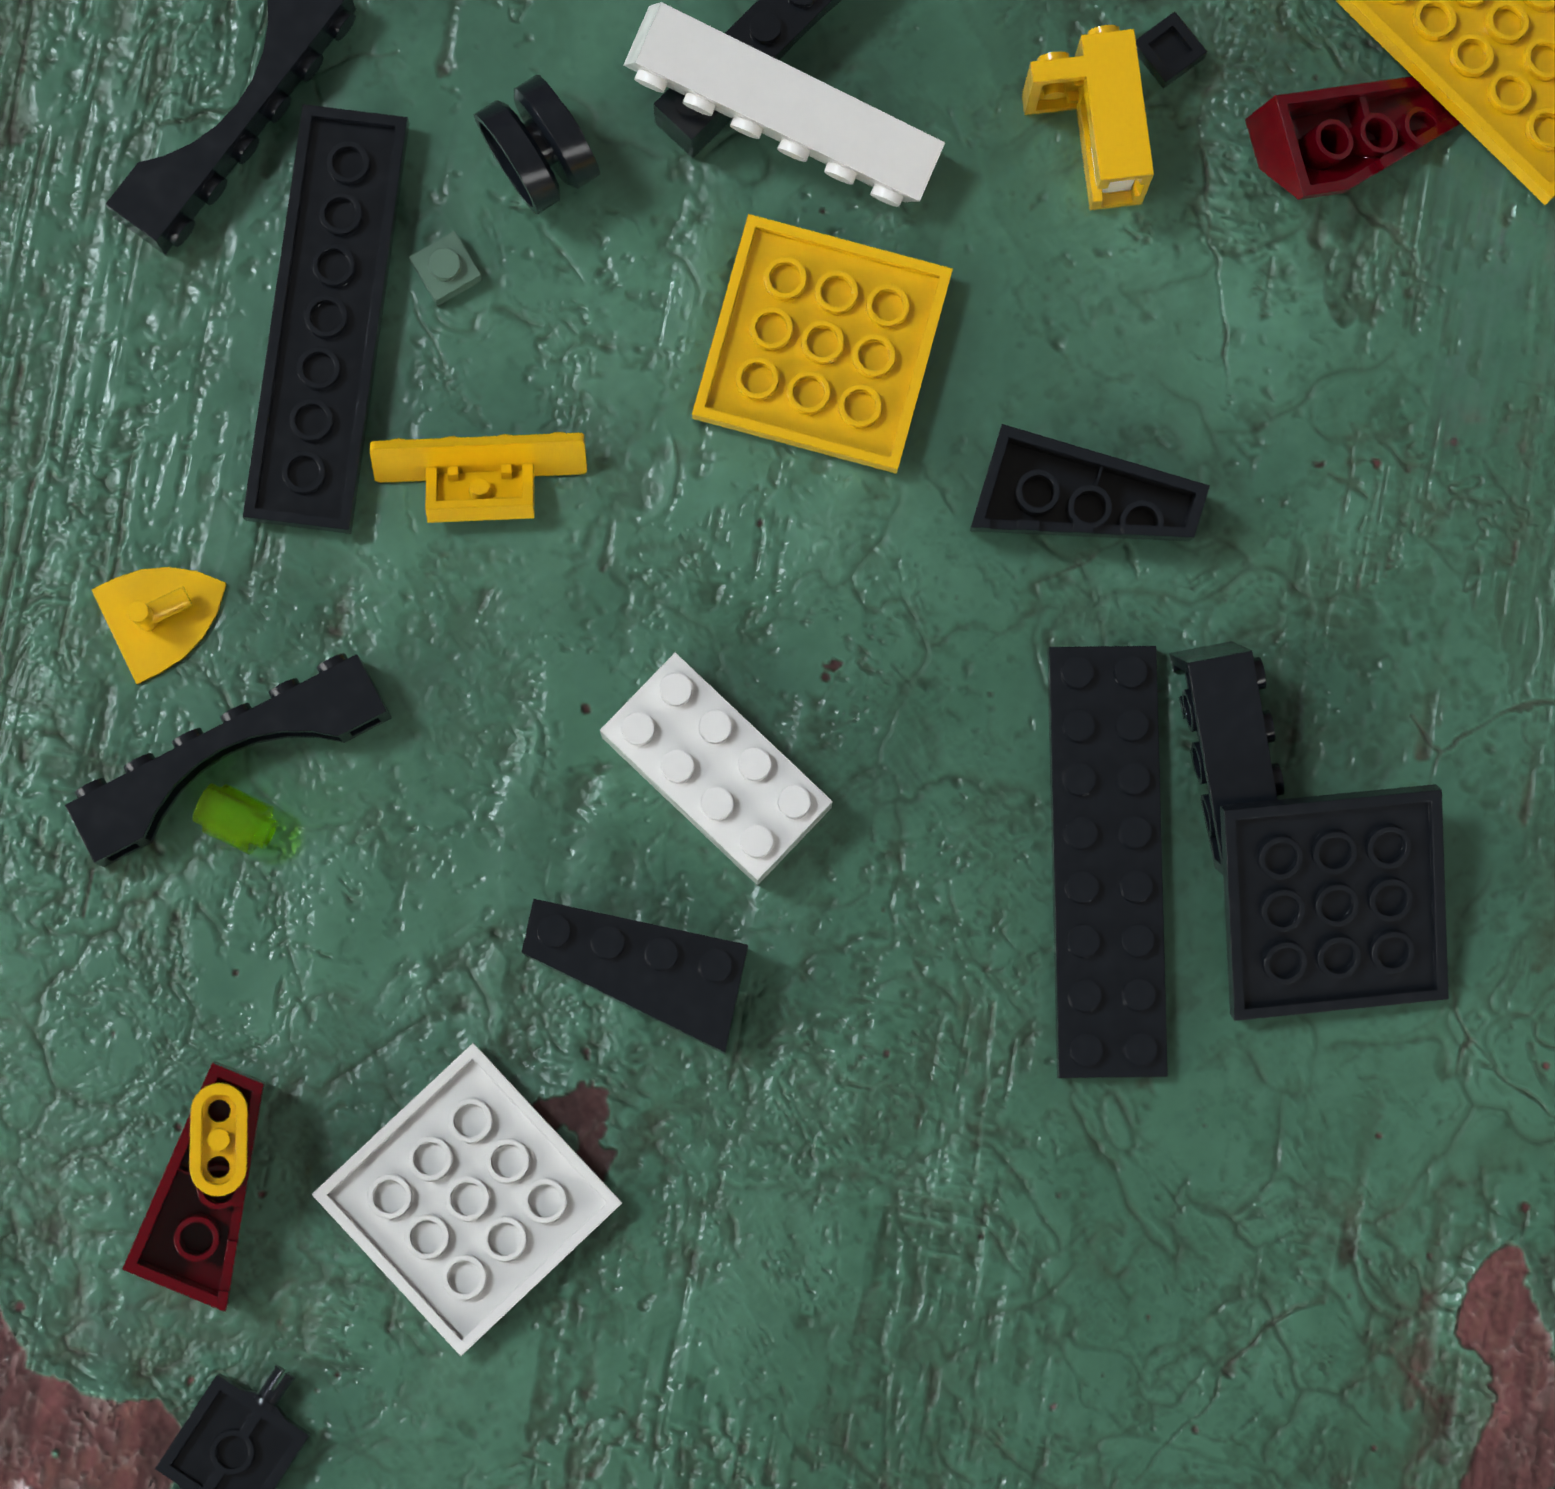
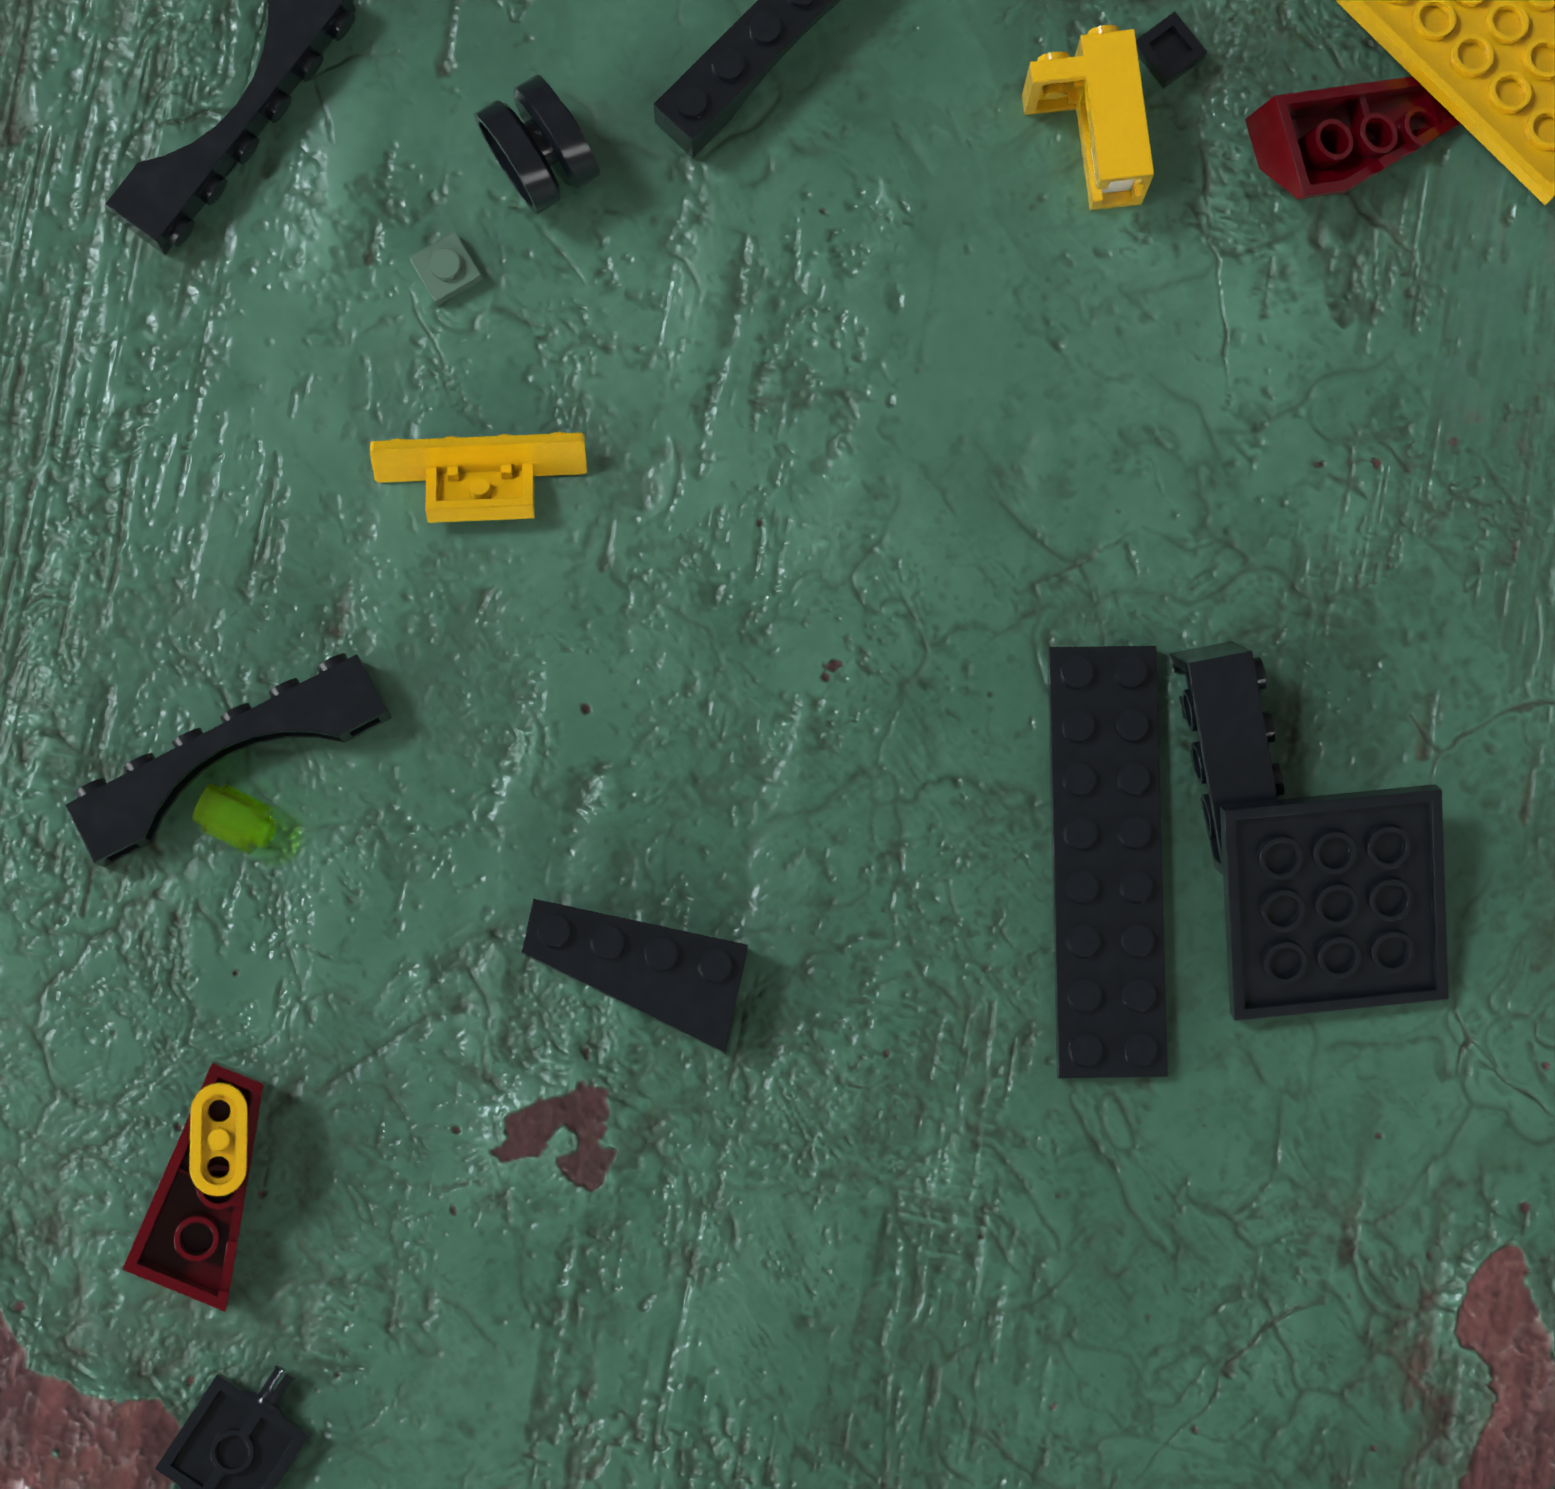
yellow shield [91,567,227,685] -> none
black plate [243,104,410,534] -> none
white plate [312,1043,623,1356] -> none
white brick [600,652,833,886] -> none
white brick [623,2,945,207] -> none
yellow plate [692,214,953,474] -> none
black wedge [970,424,1210,541] -> none

